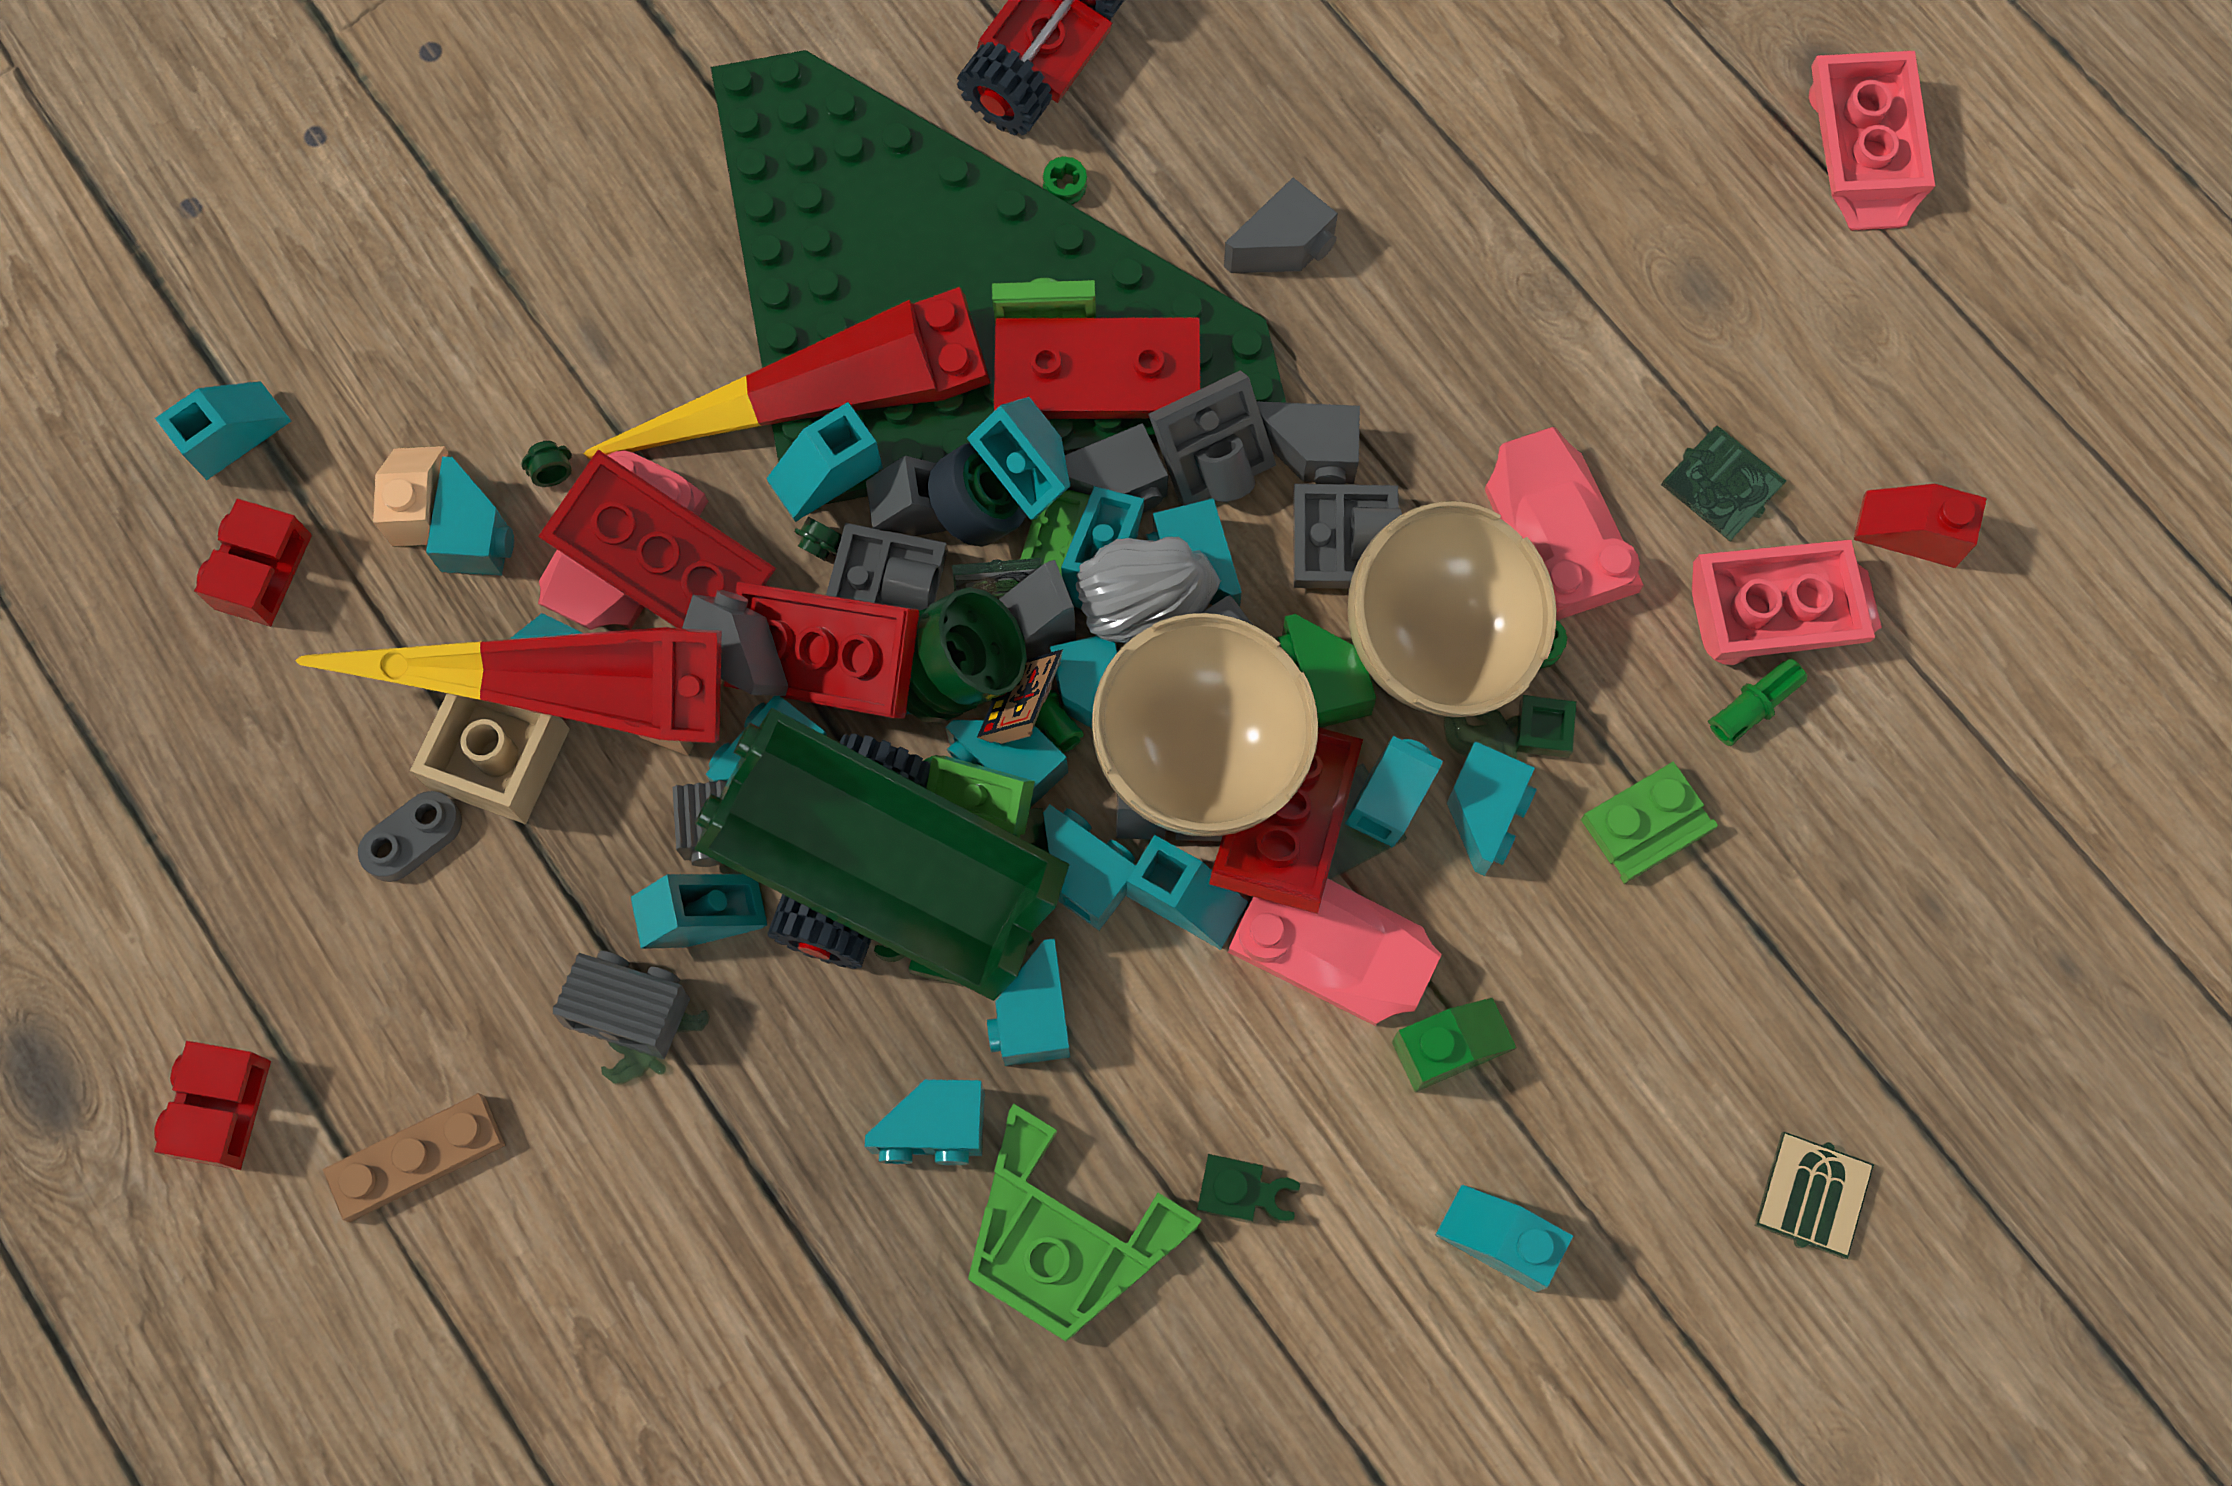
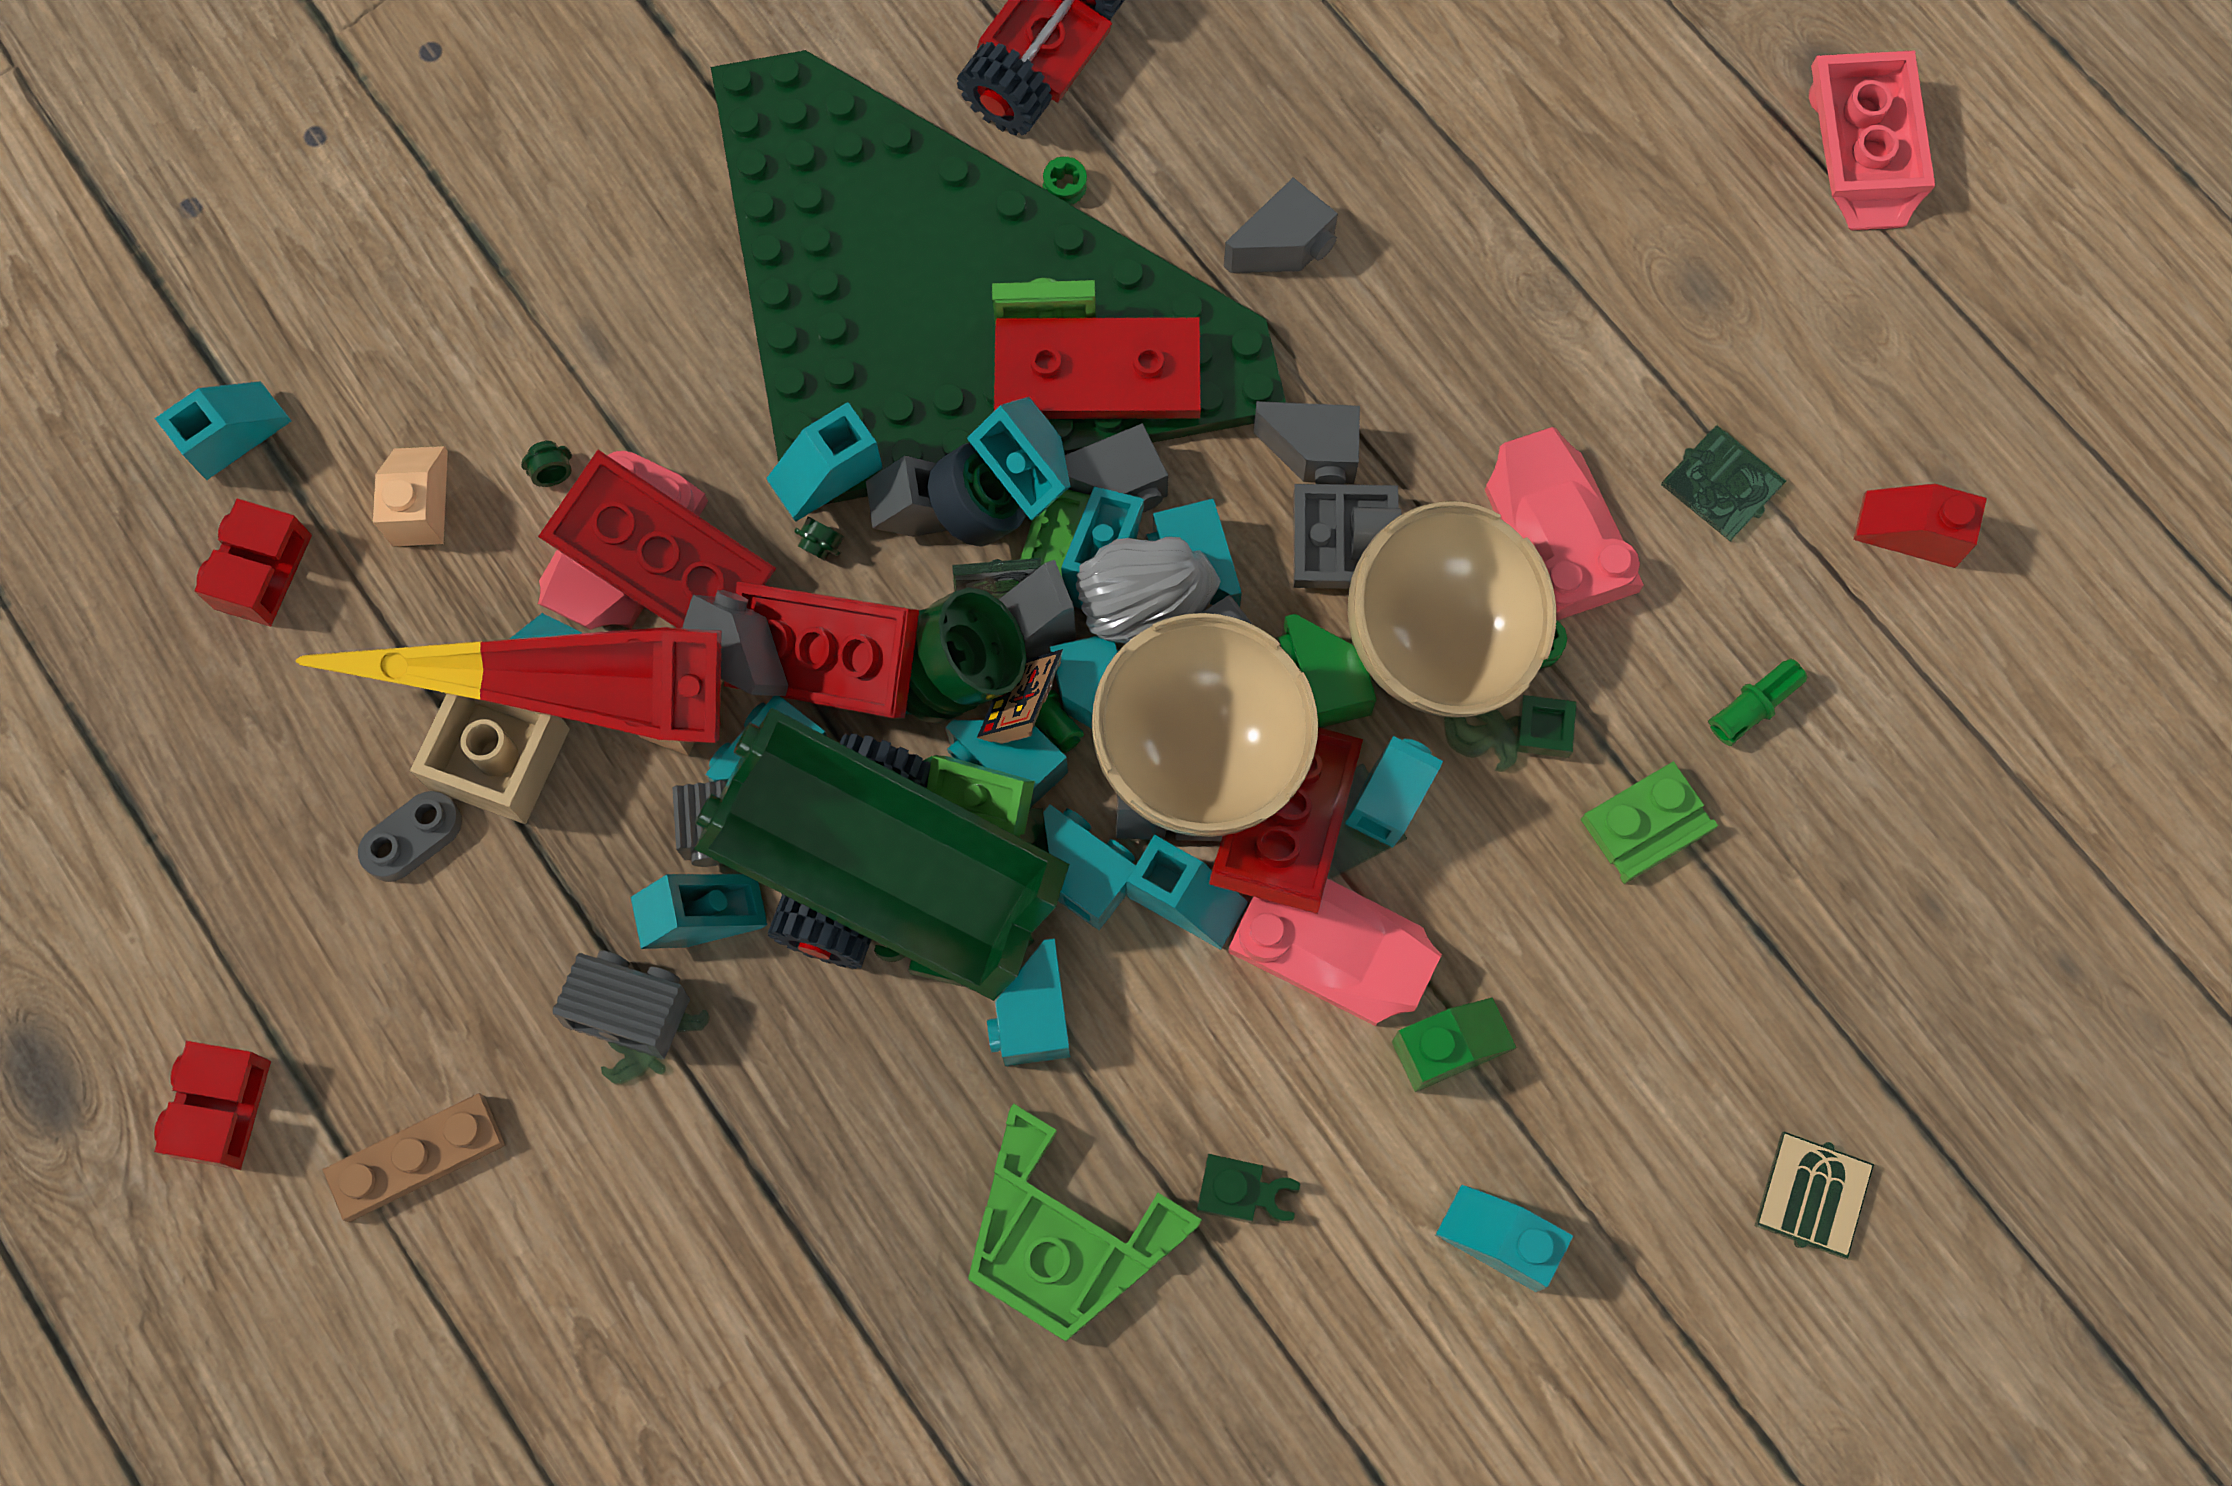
teal slope [426,457,514,576] -> none
red plate [583,287,991,459] -> none
dark grey plate [826,523,948,610] -> none
teal slope [865,1079,985,1165] -> none
dark grey plate [1148,370,1276,506] -> none
teal slope [1447,741,1537,876] -> none
coral slope [1692,540,1882,665] -> none

